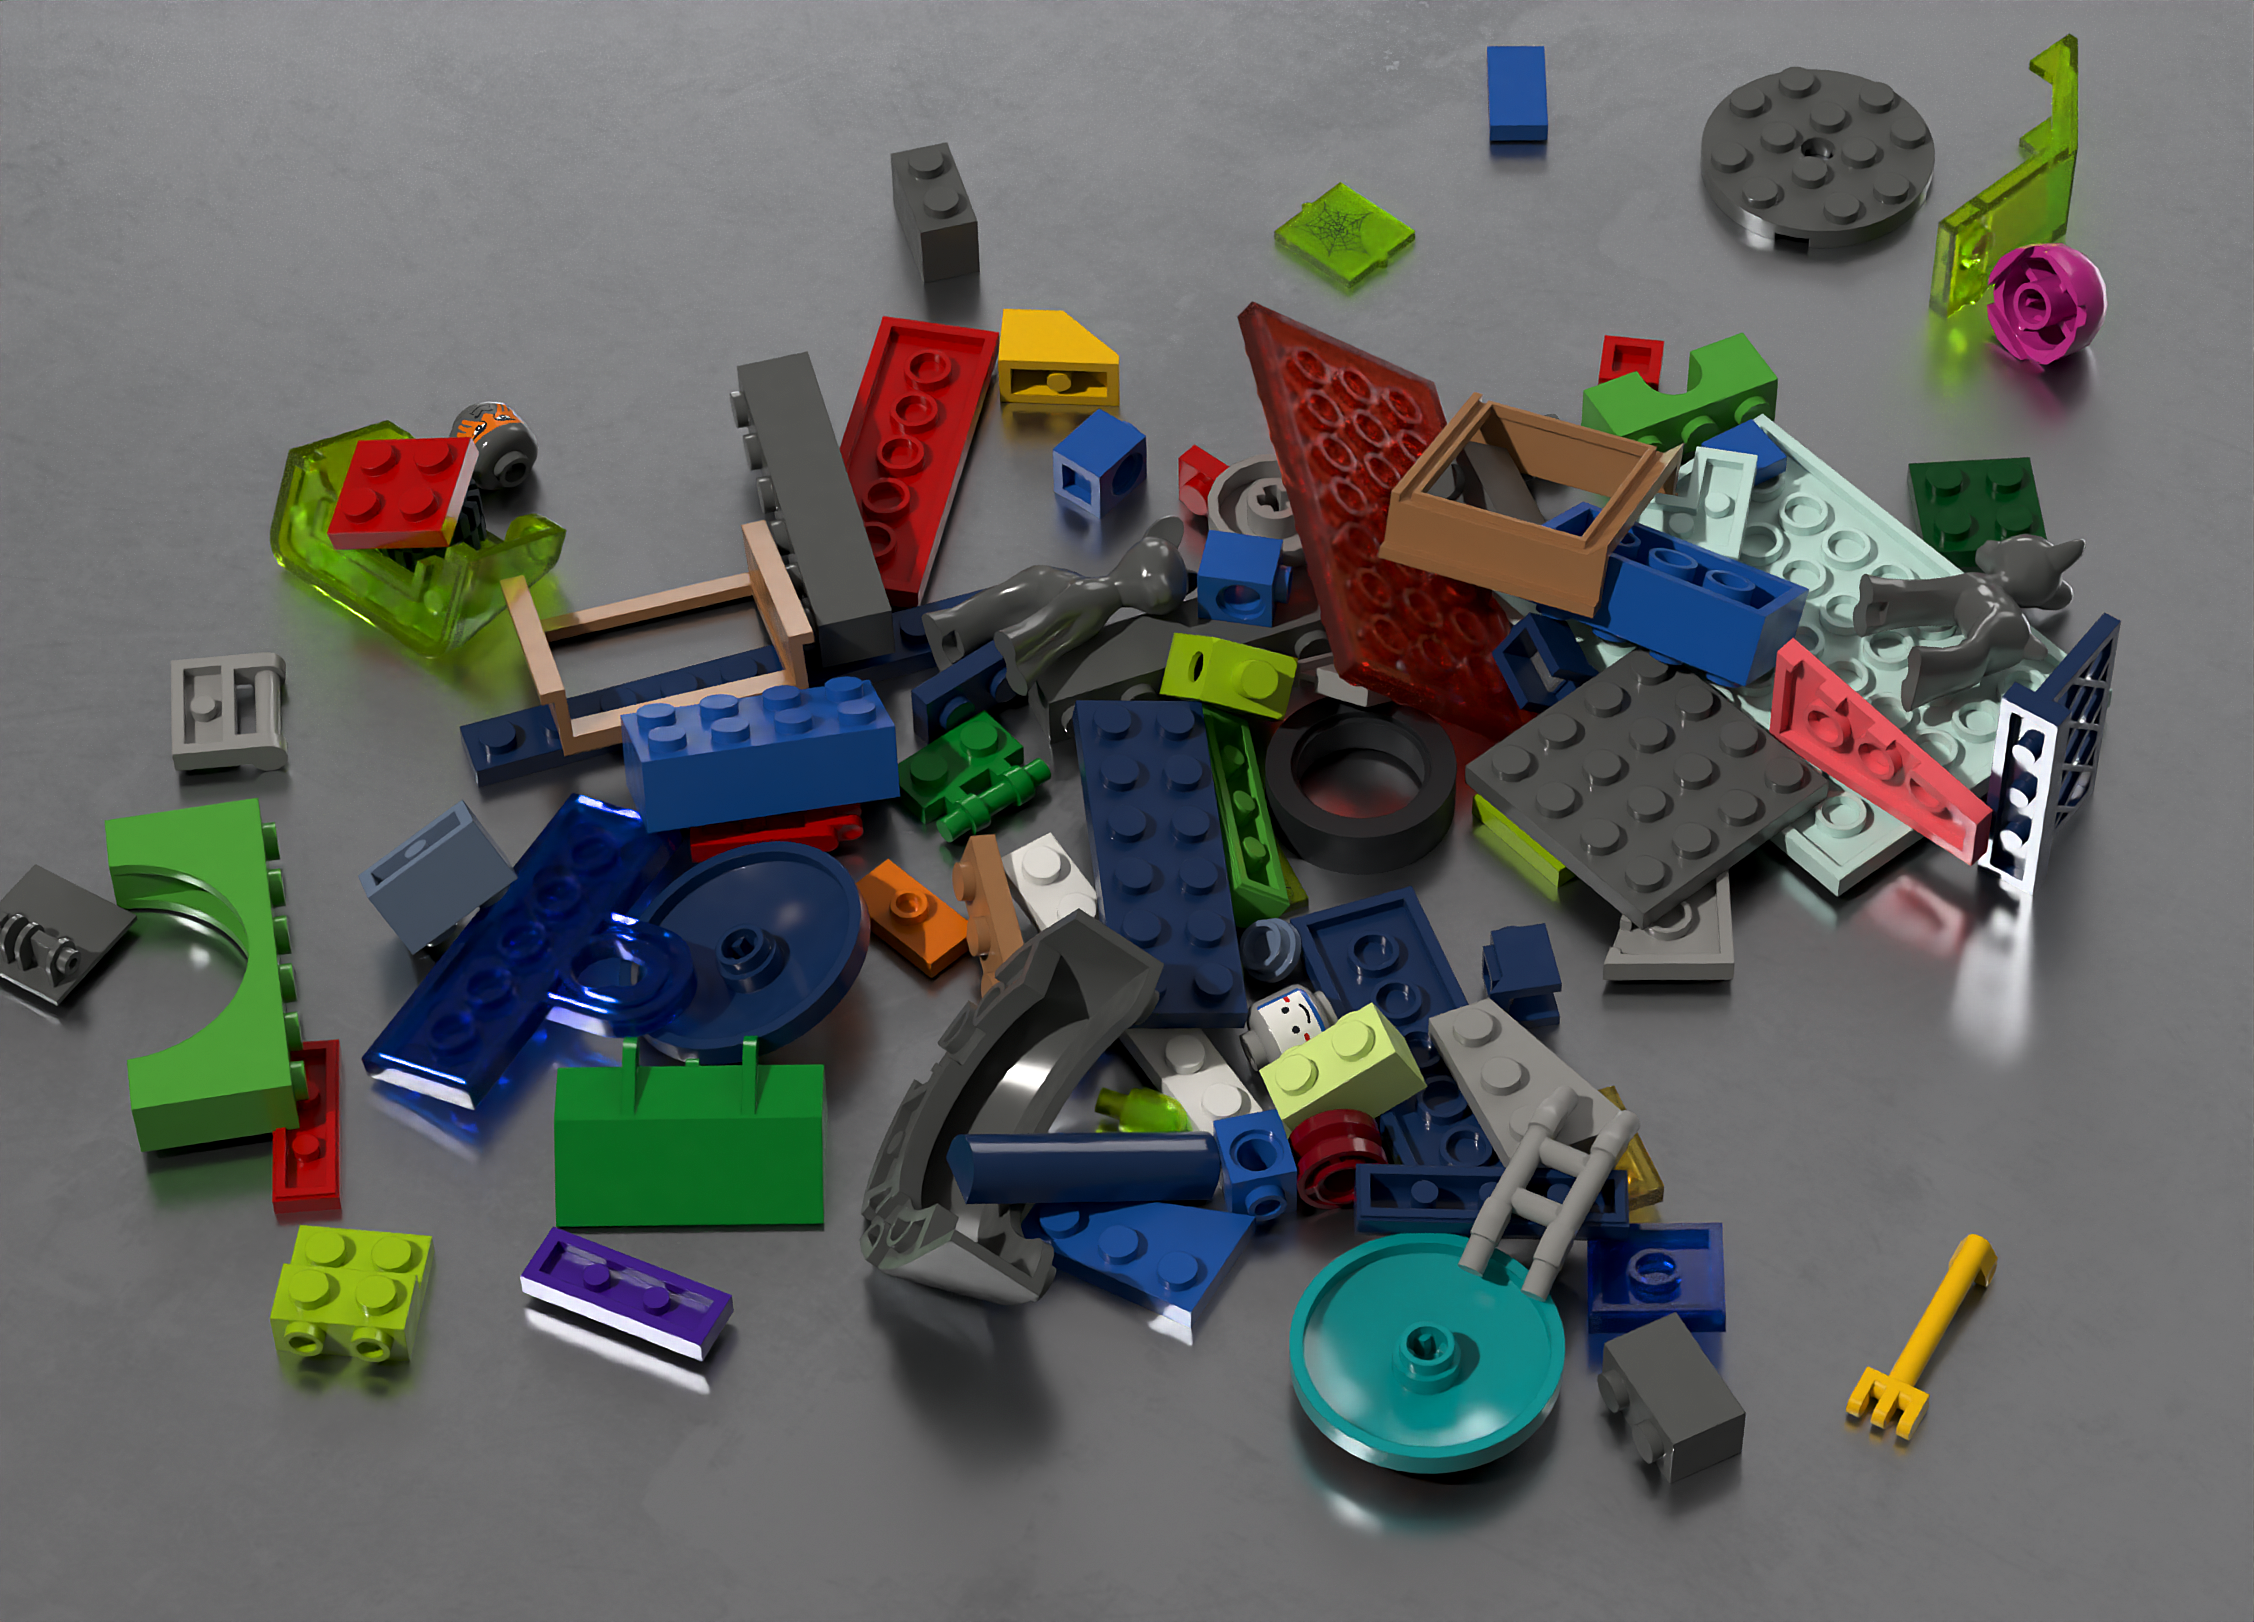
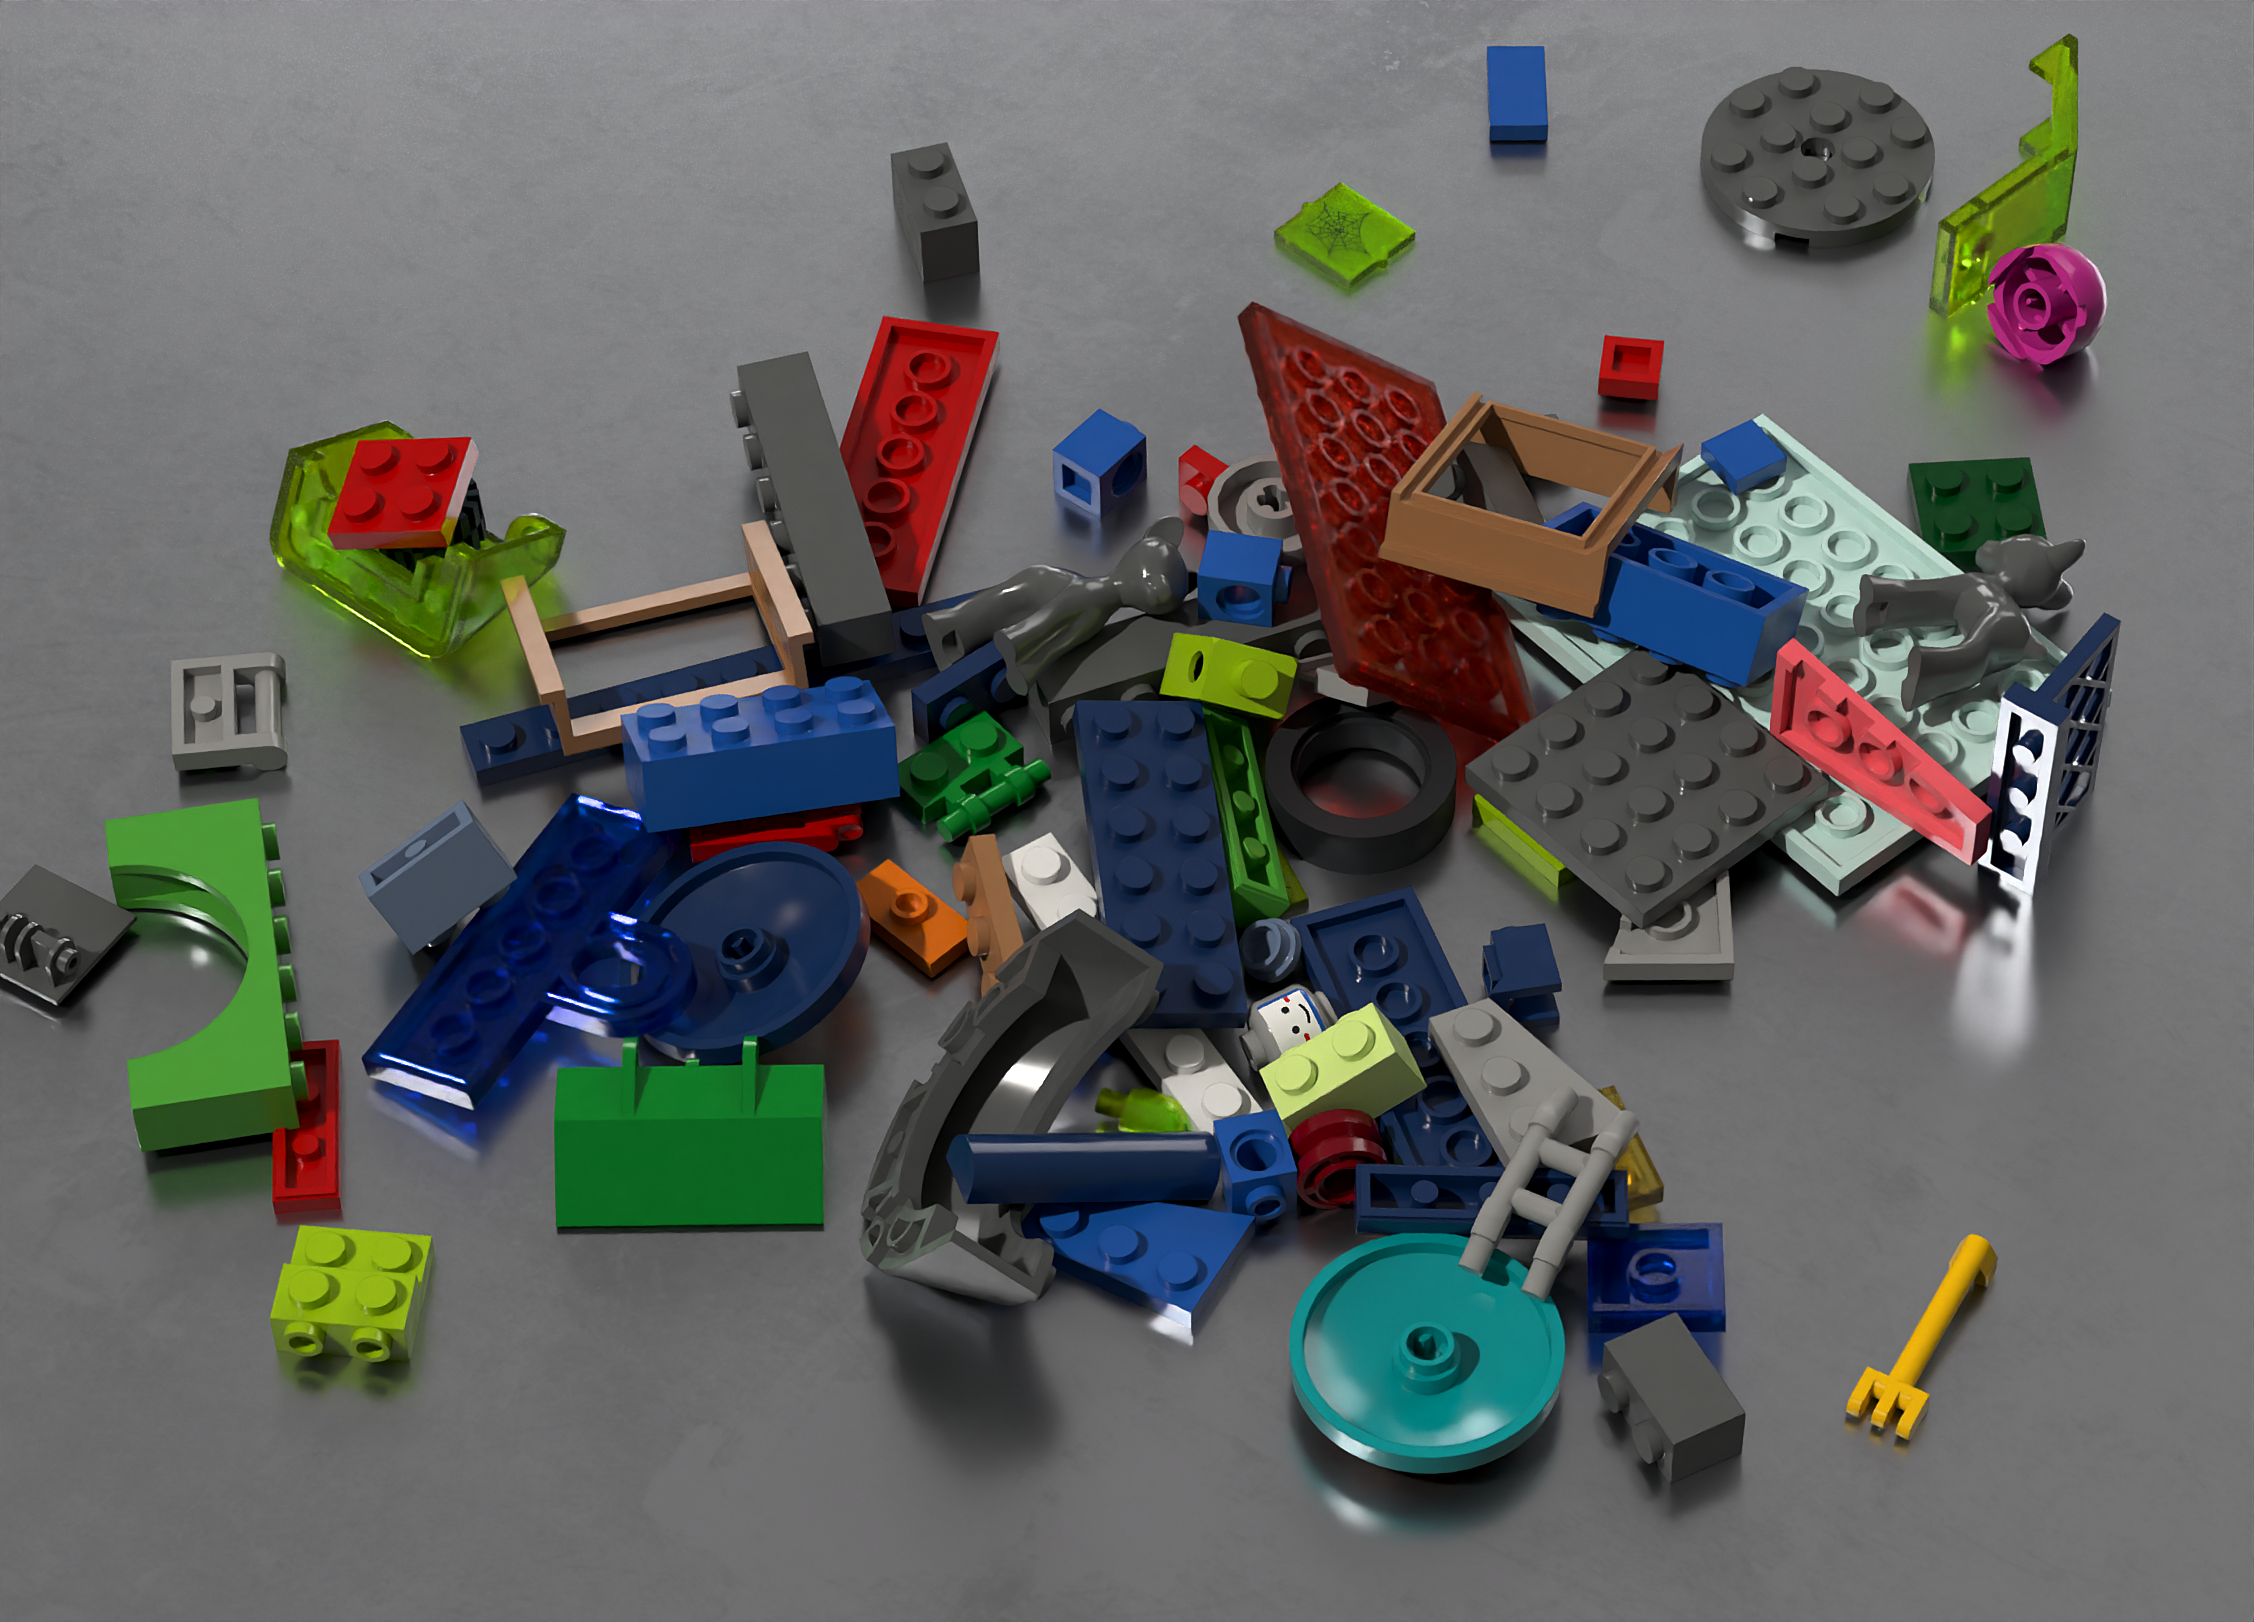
dark grey head [449,401,539,491] -> none
dark purple plate [520,1226,734,1361] -> none
yellow slope [998,309,1120,406] -> none
dark blue window [1491,612,1600,714] -> none
bright green arch [1581,332,1778,455] -> none
light aqua plate [1636,446,1758,561] -> none

